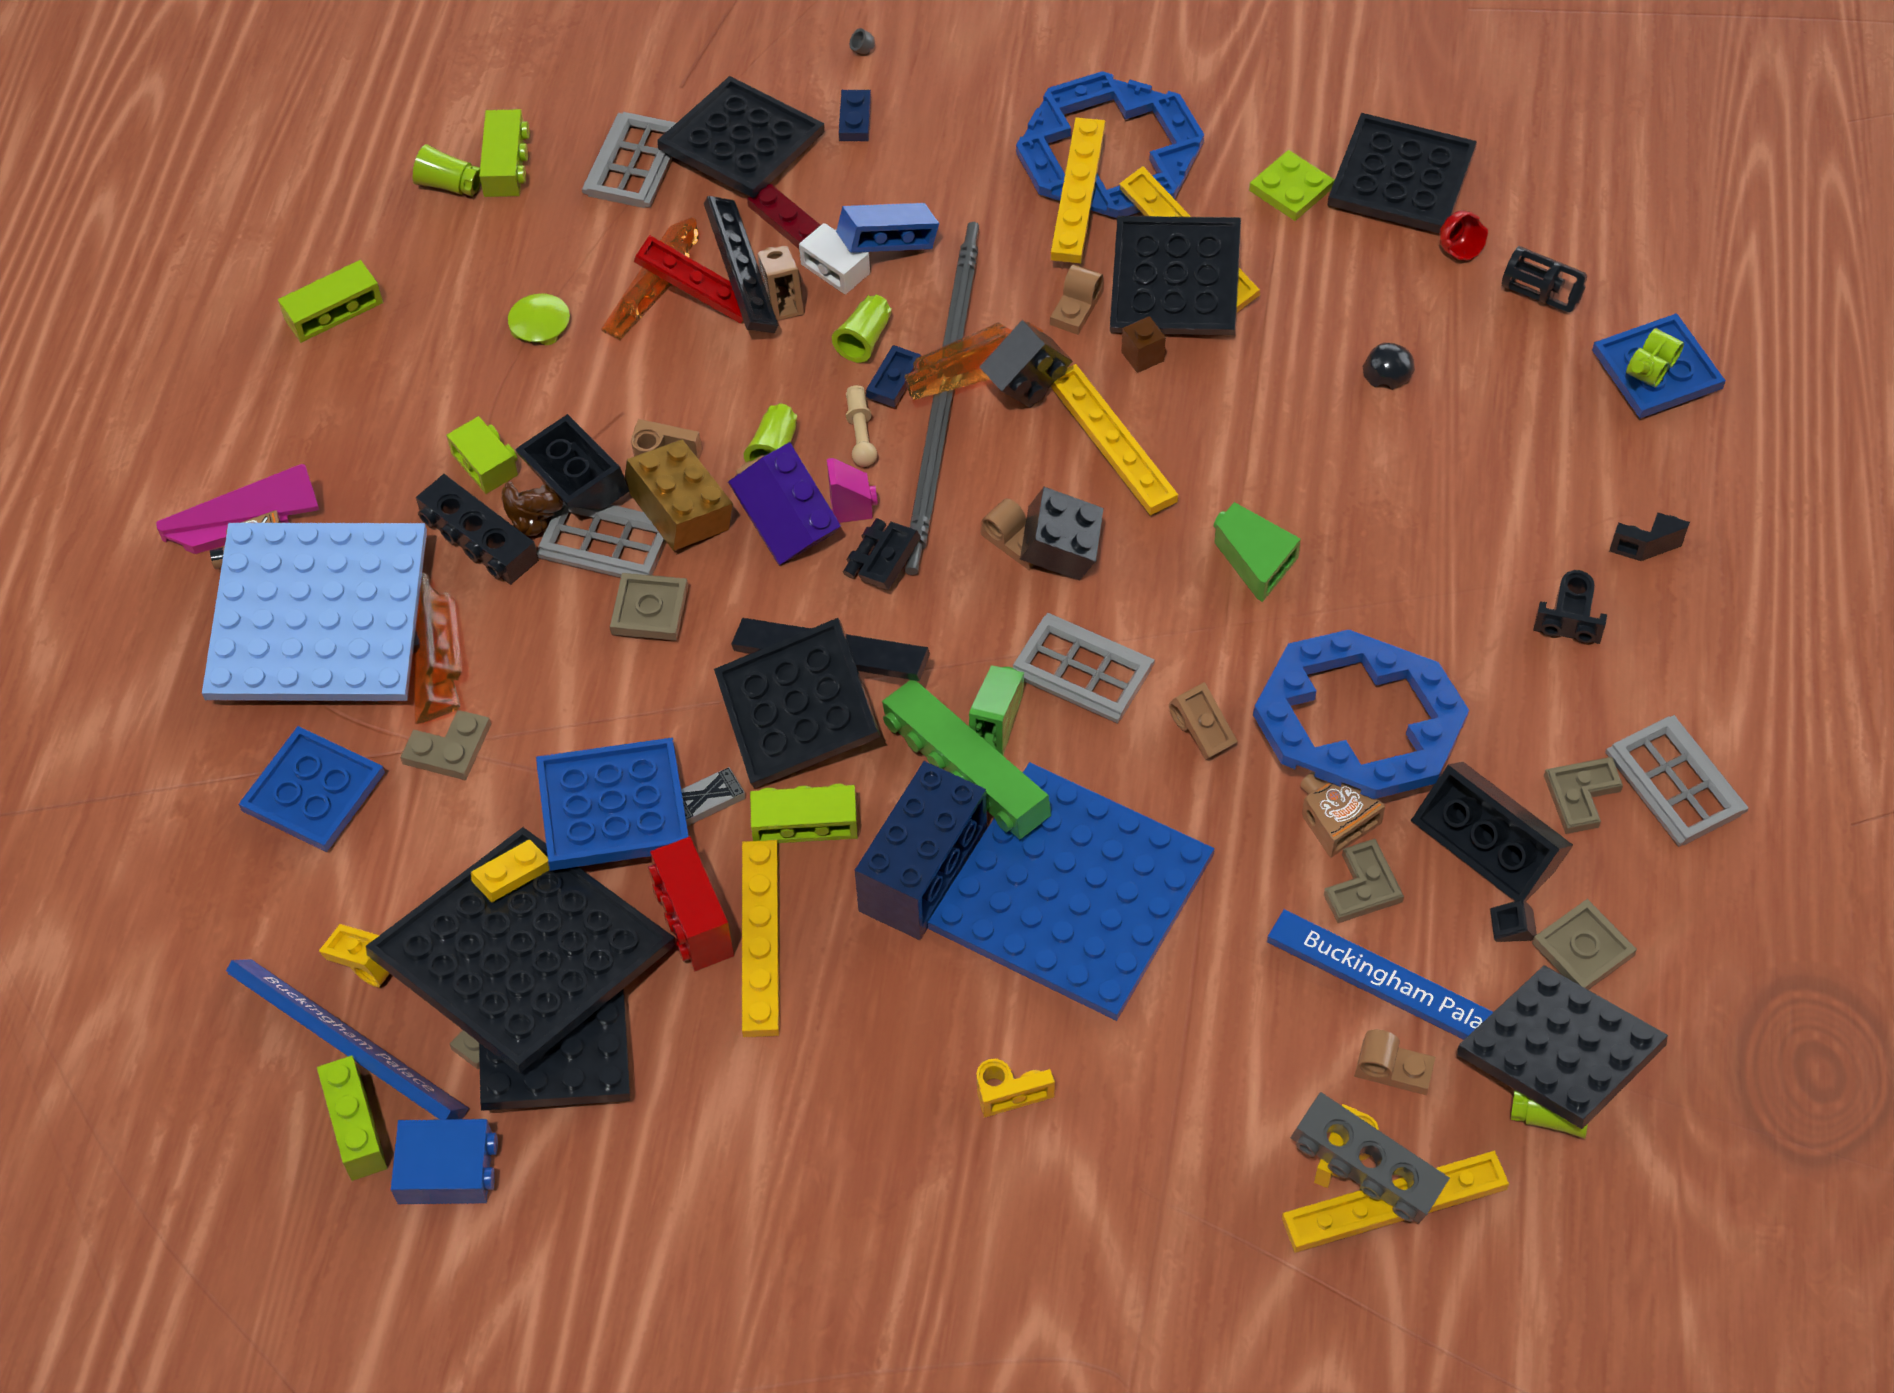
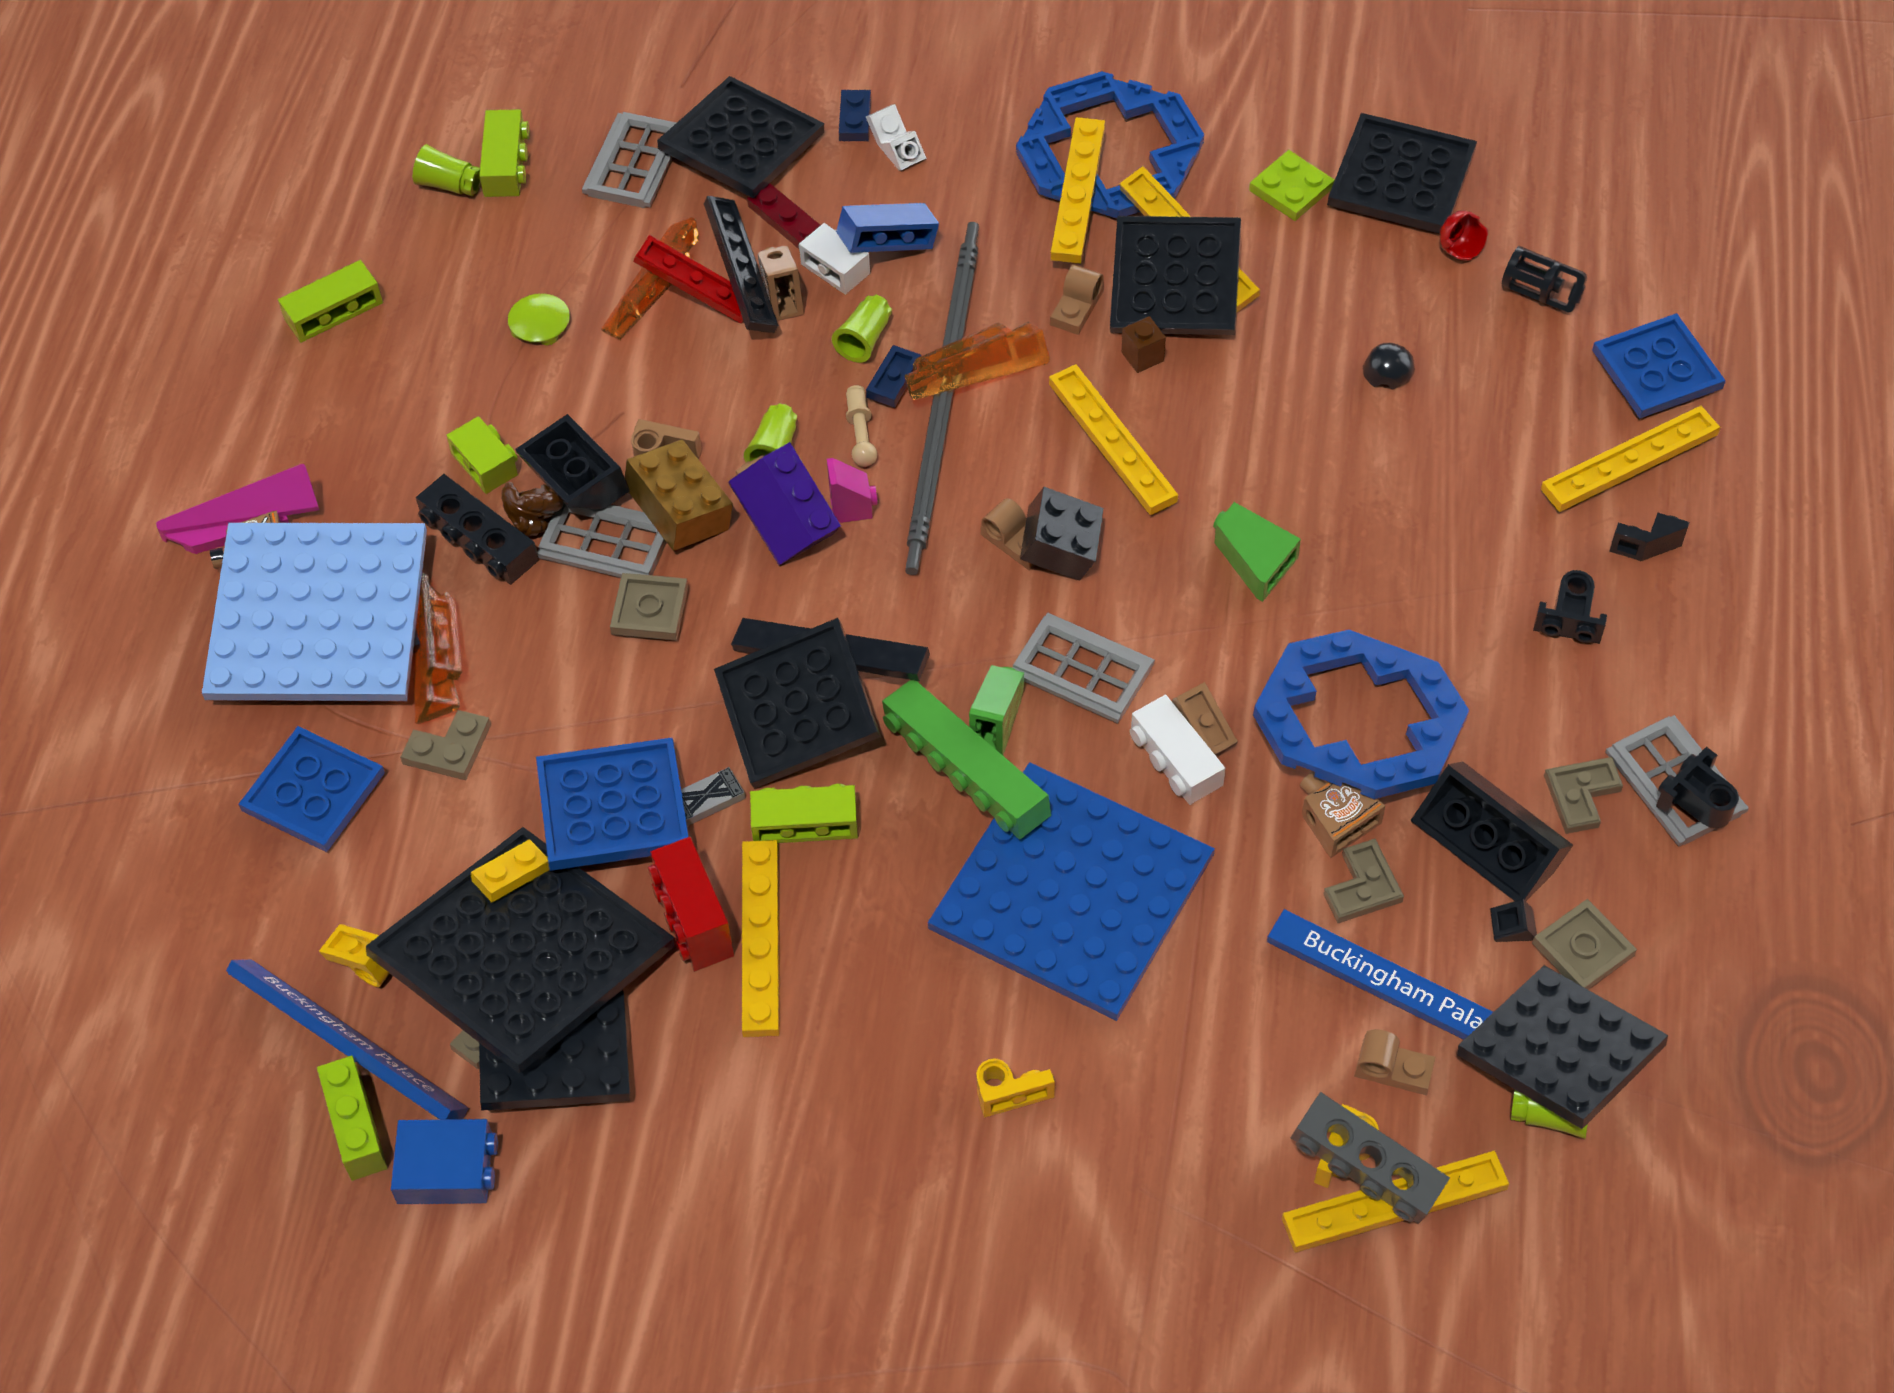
black plate [843,518,921,590] -> none
dark grey hinge [849,28,875,54] -> none
dark blue brick [854,761,987,940] -> none
black brick [980,320,1073,408] -> none
lime beam [1626,328,1684,388] -> none
none -> white slope [866,104,926,171]
none -> white brick [1130,694,1225,805]
none -> yellow plate [1541,405,1721,512]
none -> black pin [1656,747,1739,828]

